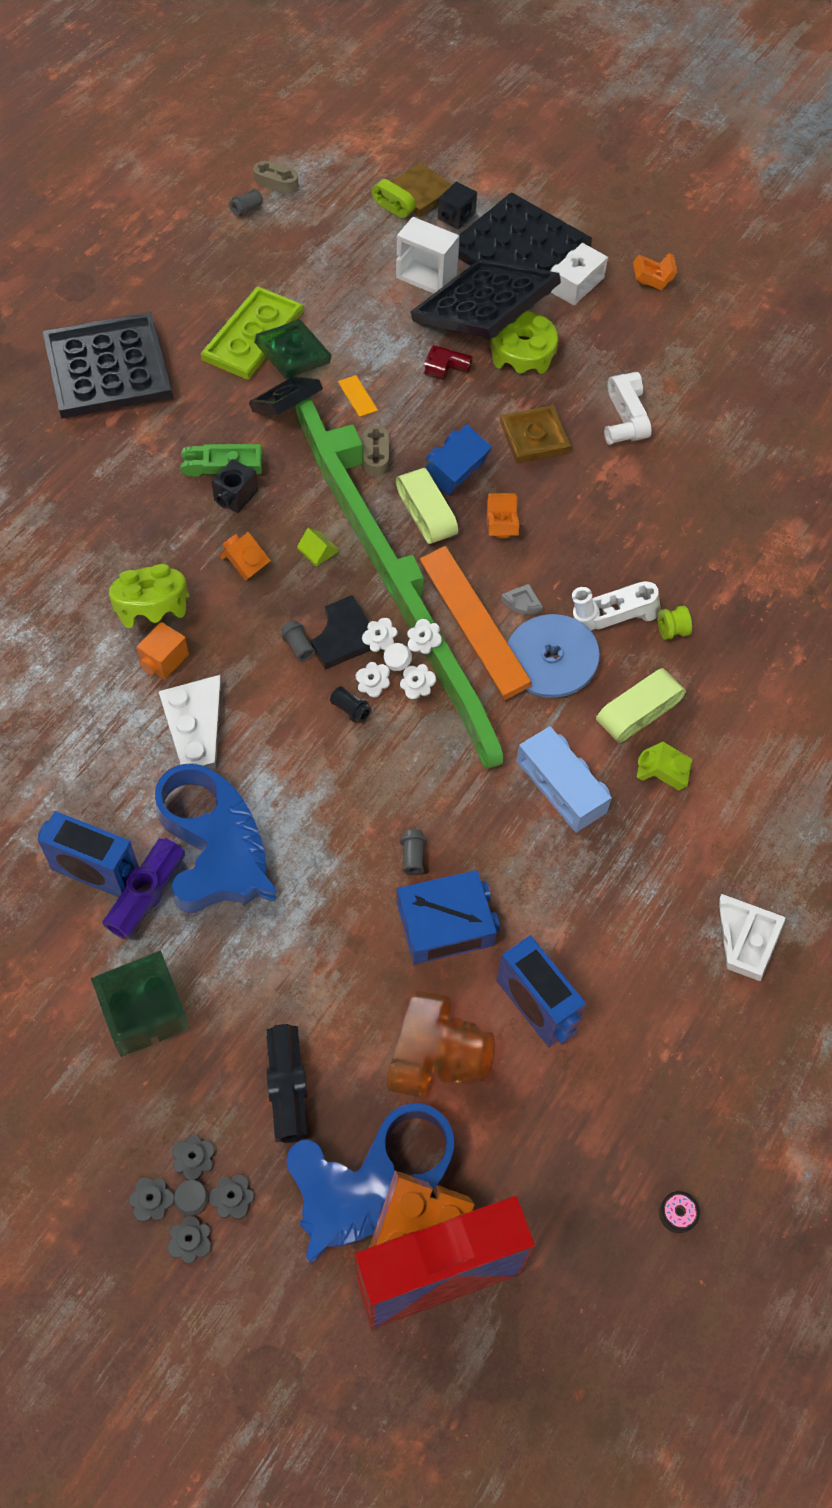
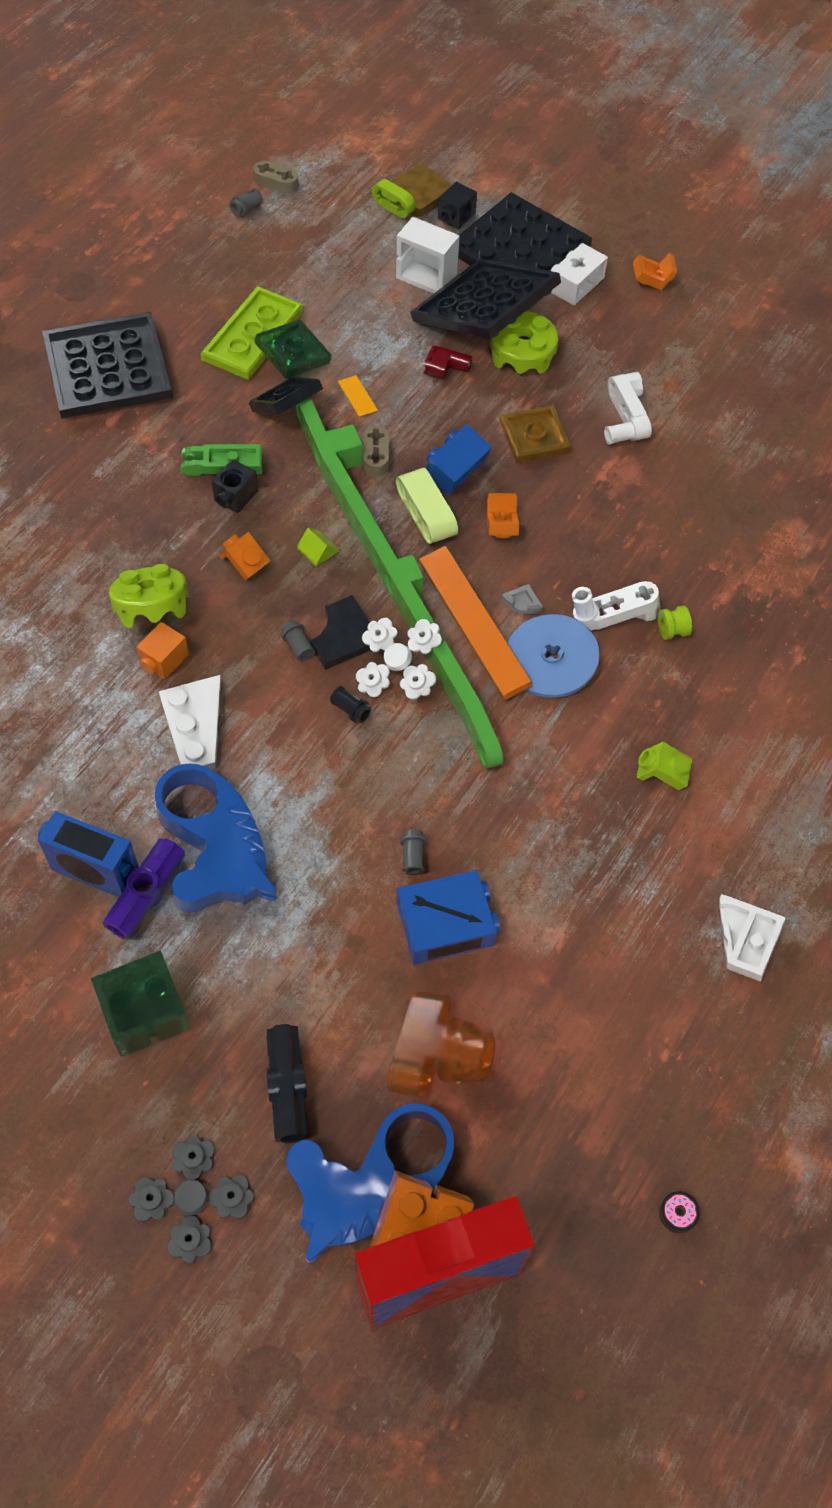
brick [496,935,586,1048] -> none
light blue brick [516,726,612,833] -> none
yellowish green beam [596,668,686,743] -> none

